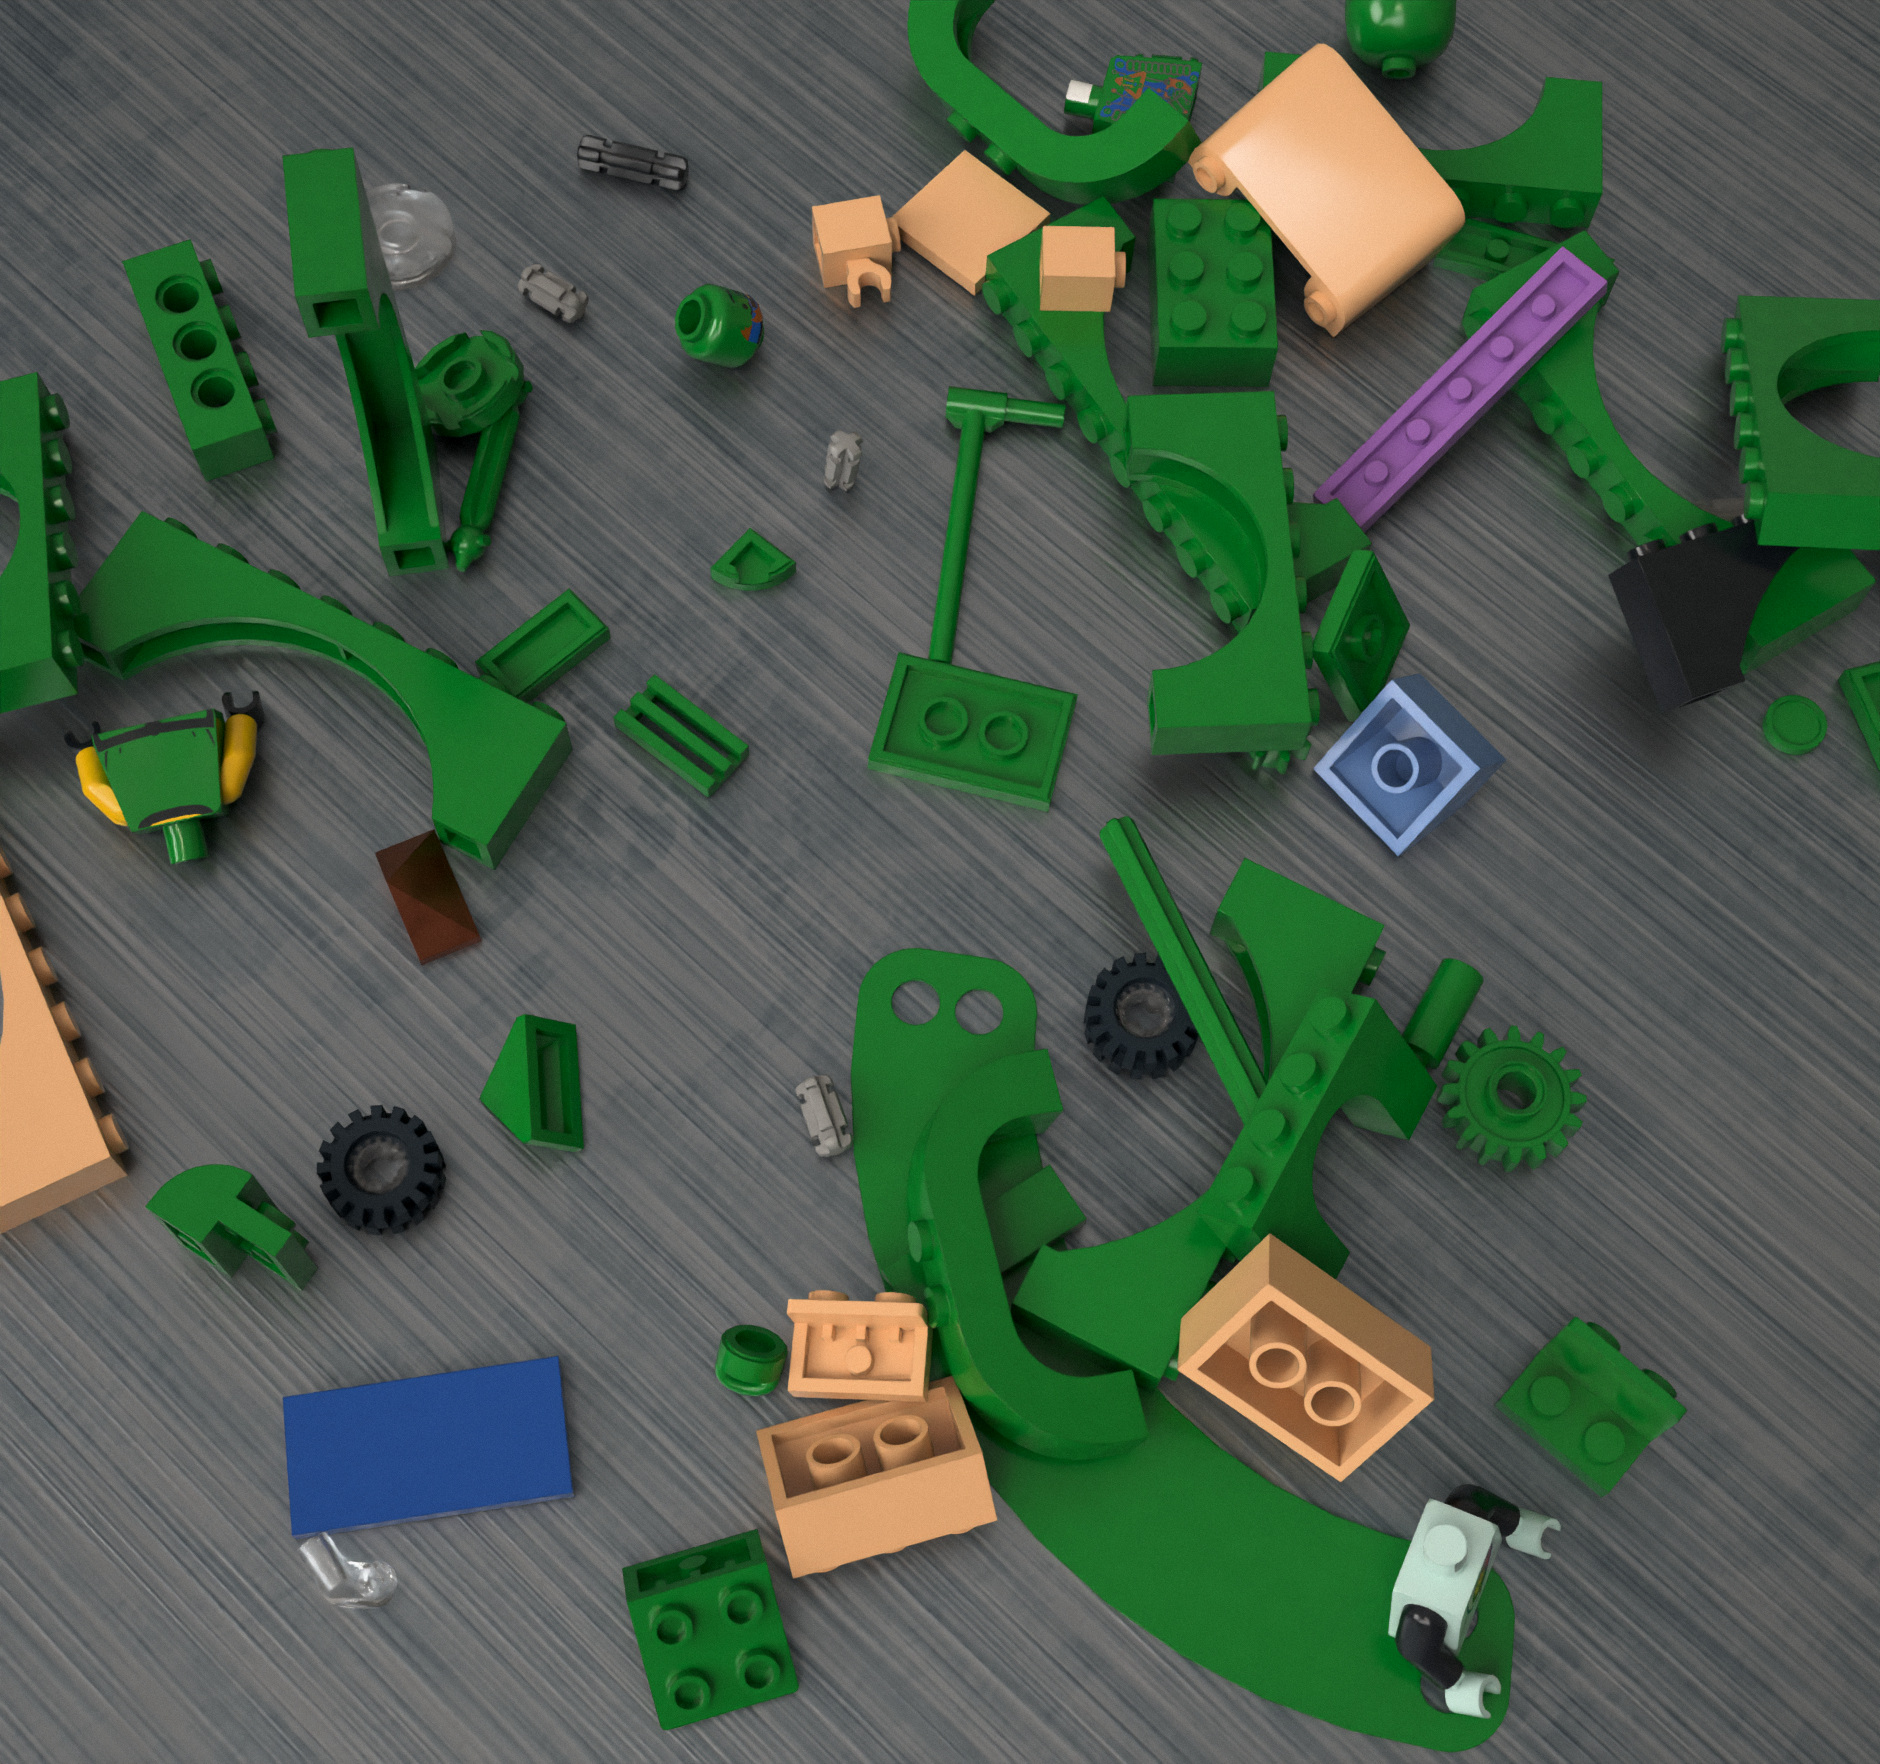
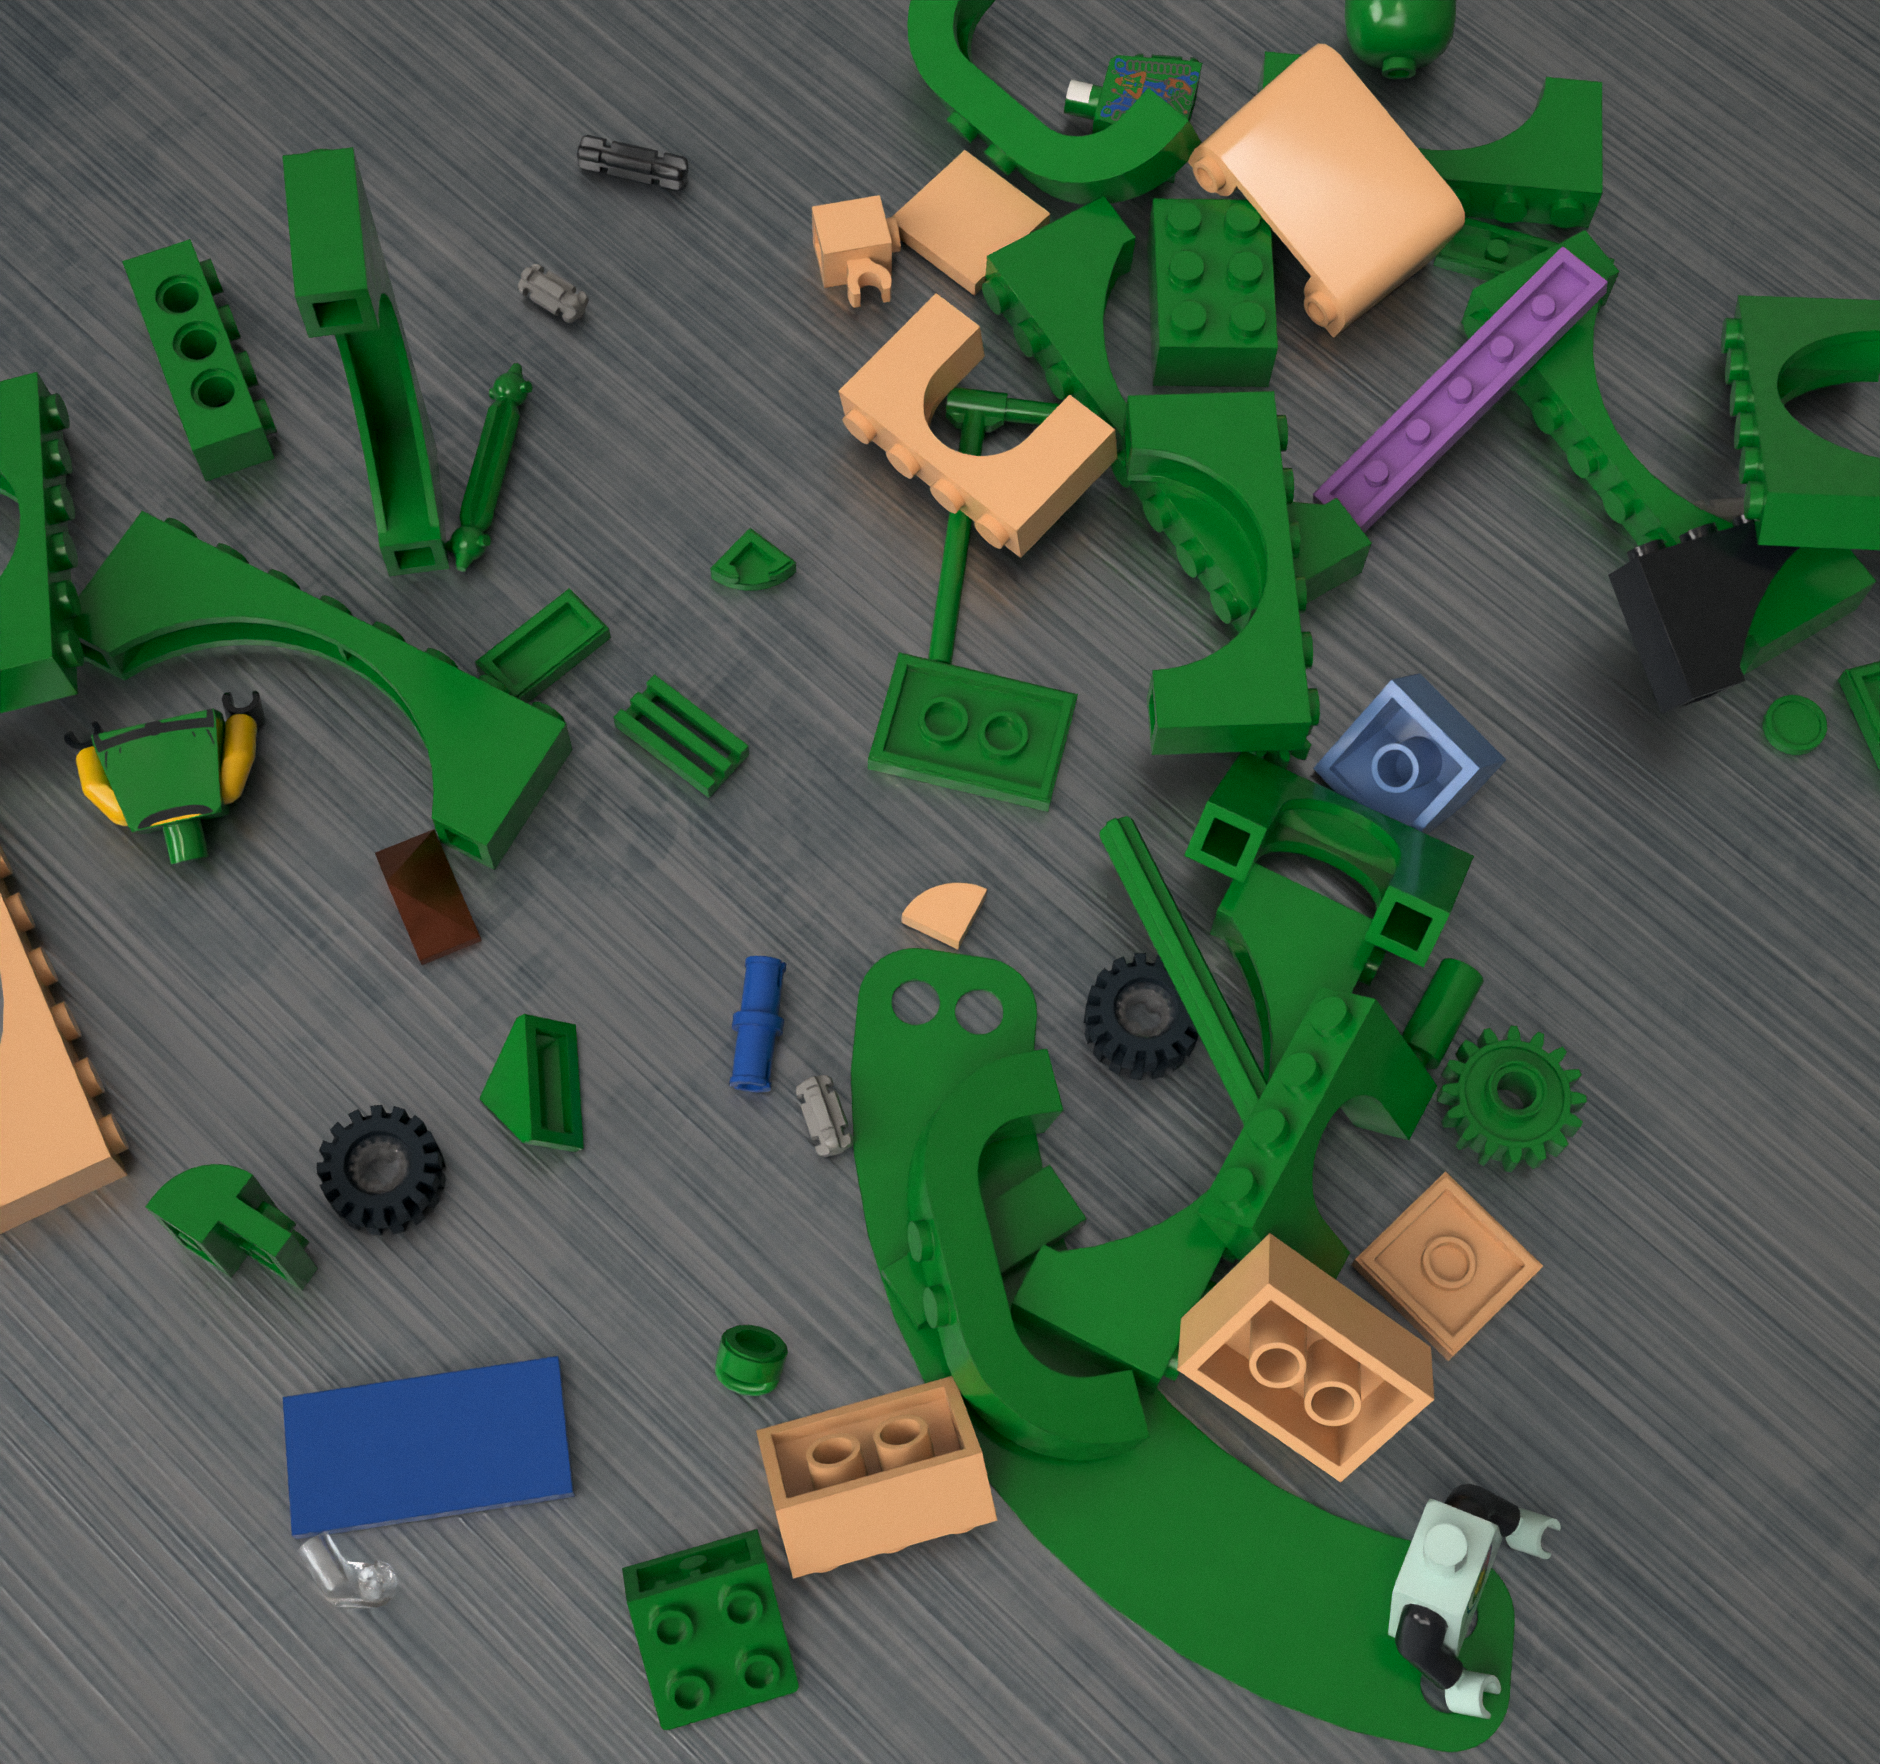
clear tile [366,183,456,291] -> none
green tile [415,330,524,437] -> none
green head [675,284,764,368] -> none
light nougat bracket [787,1290,933,1402] -> none
light grey piece [823,430,863,491] -> none
light nougat brick [1039,226,1126,312] -> none
green tile [1311,549,1410,722] -> none
green bracket [1494,1317,1687,1498] -> none
none -> blue pin [729,956,787,1093]
none -> light nougat arch [838,293,1117,558]
none -> light nougat tile [901,883,987,950]
none -> green arch [1184,752,1474,968]
none -> light nougat tile [1351,1171,1543,1361]

